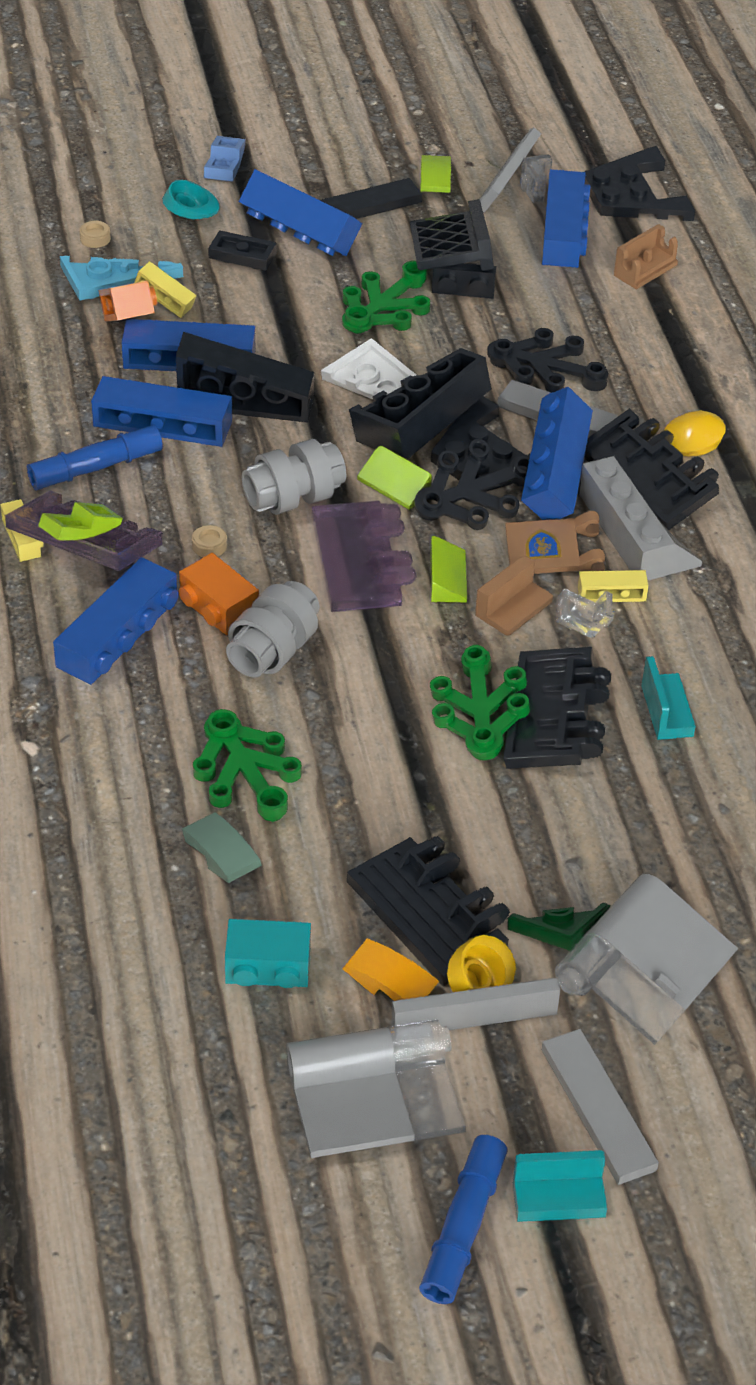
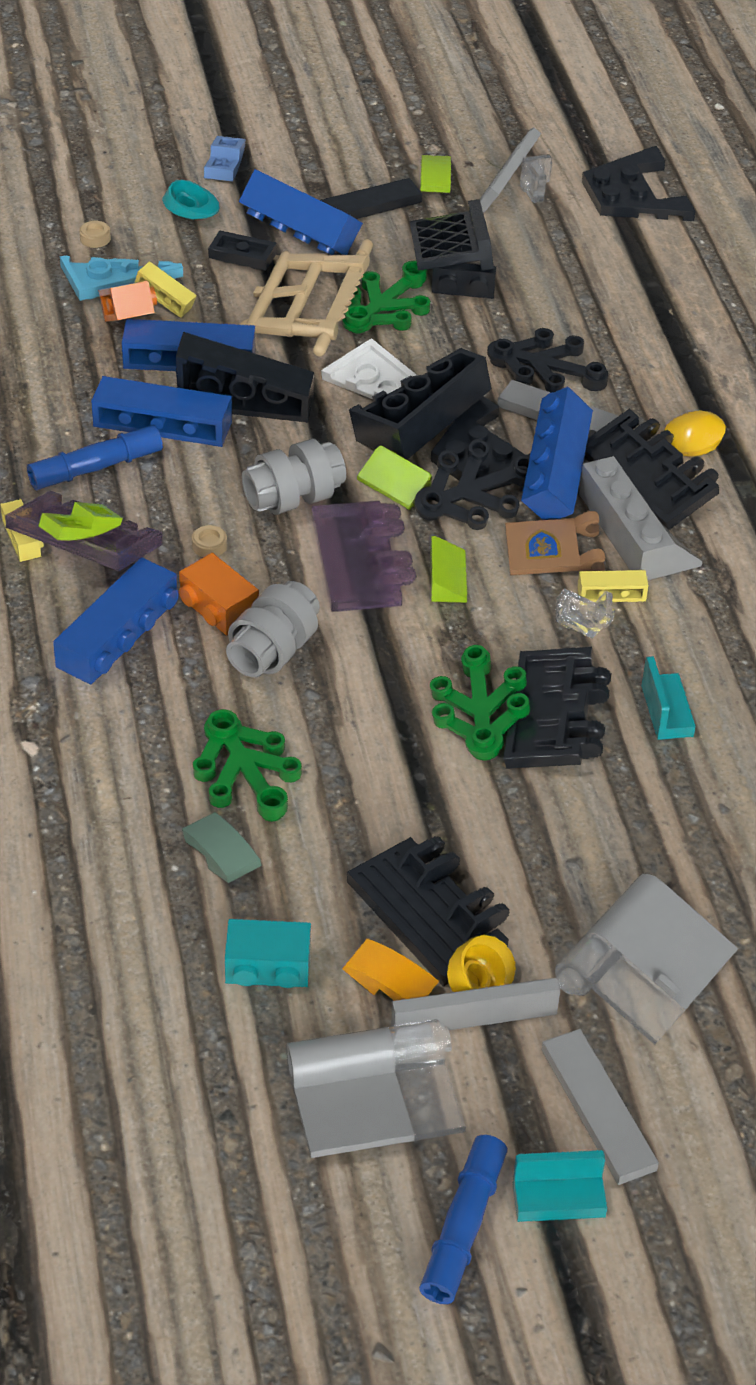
medium nougat panel [475,555,553,636] -> none
dark green tile [507,903,610,952] -> none
blue brick [542,169,590,268] -> none
medium nougat hinge [614,224,678,290] -> none
none -> tan piece [239,239,373,357]

